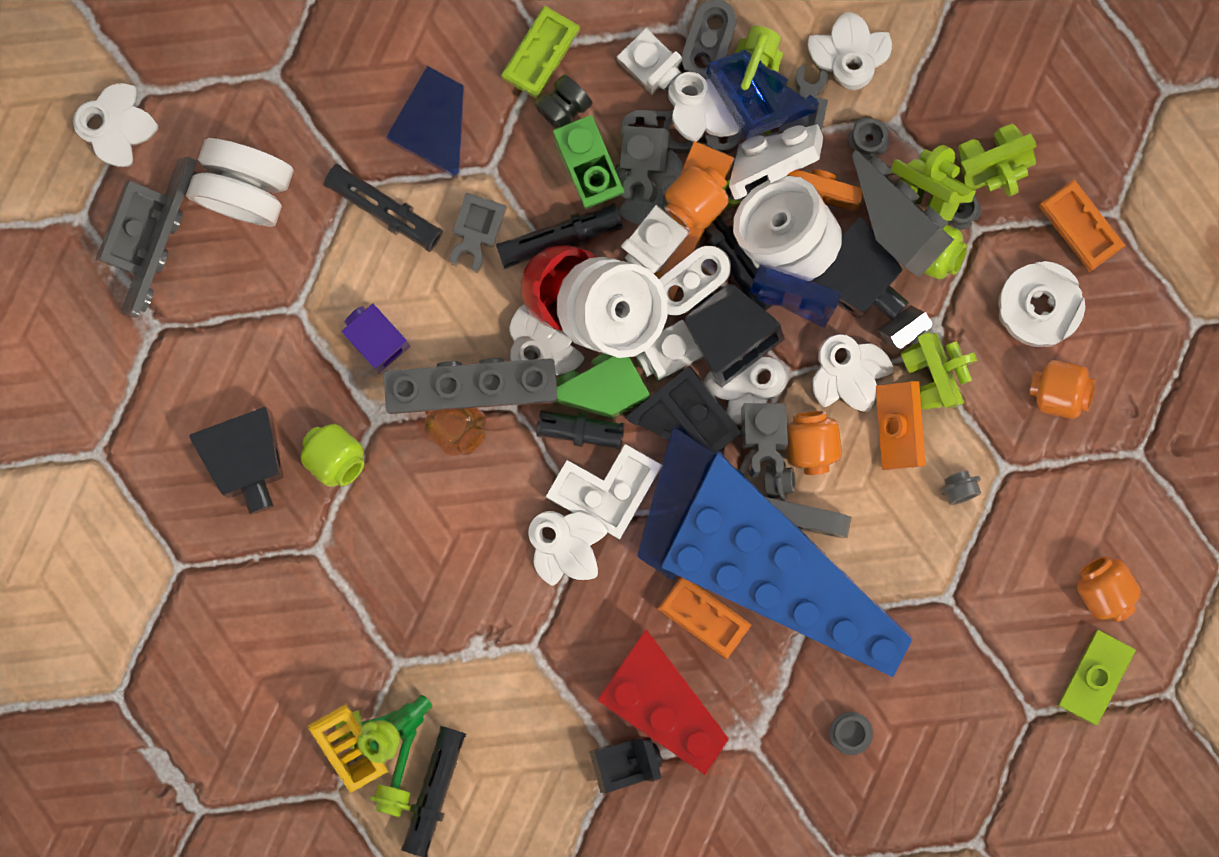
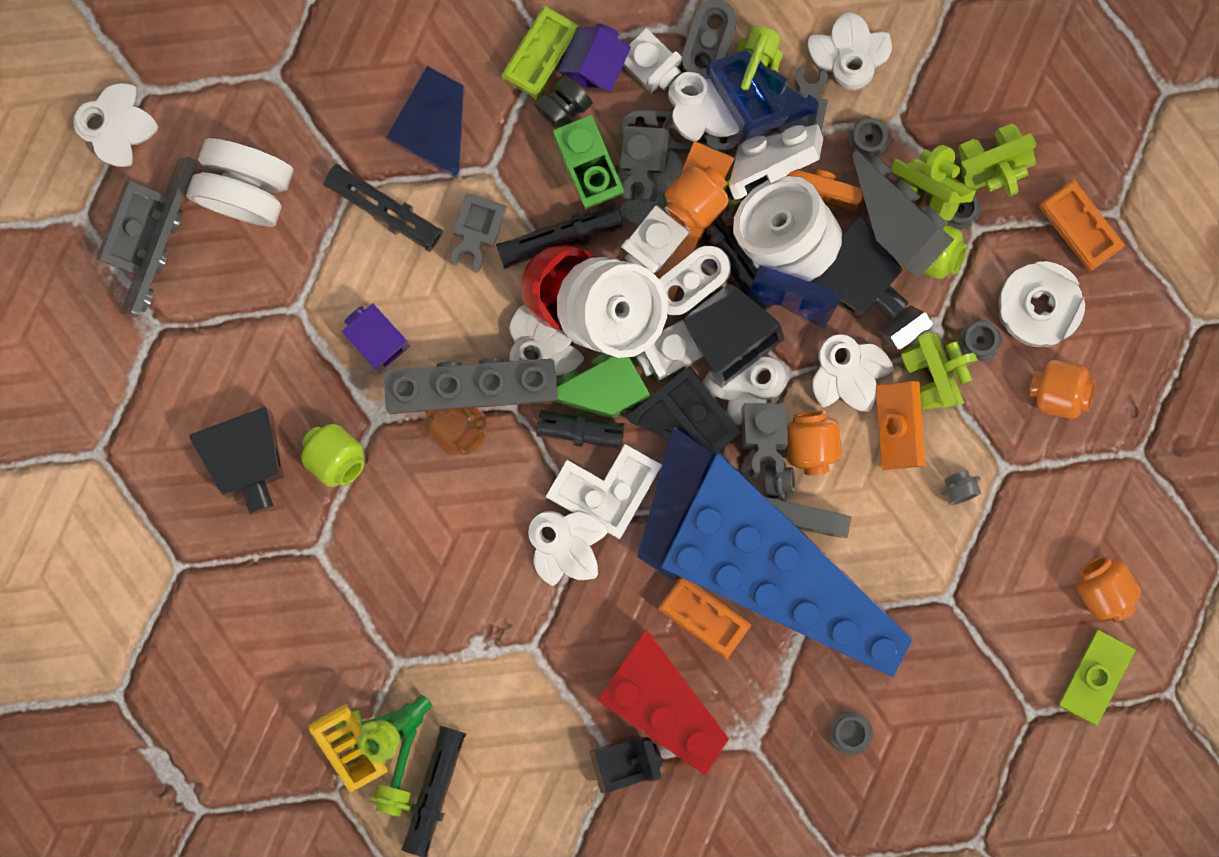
none -> dark purple brick [558,23,631,92]
none -> dark grey plate [960,320,1001,361]

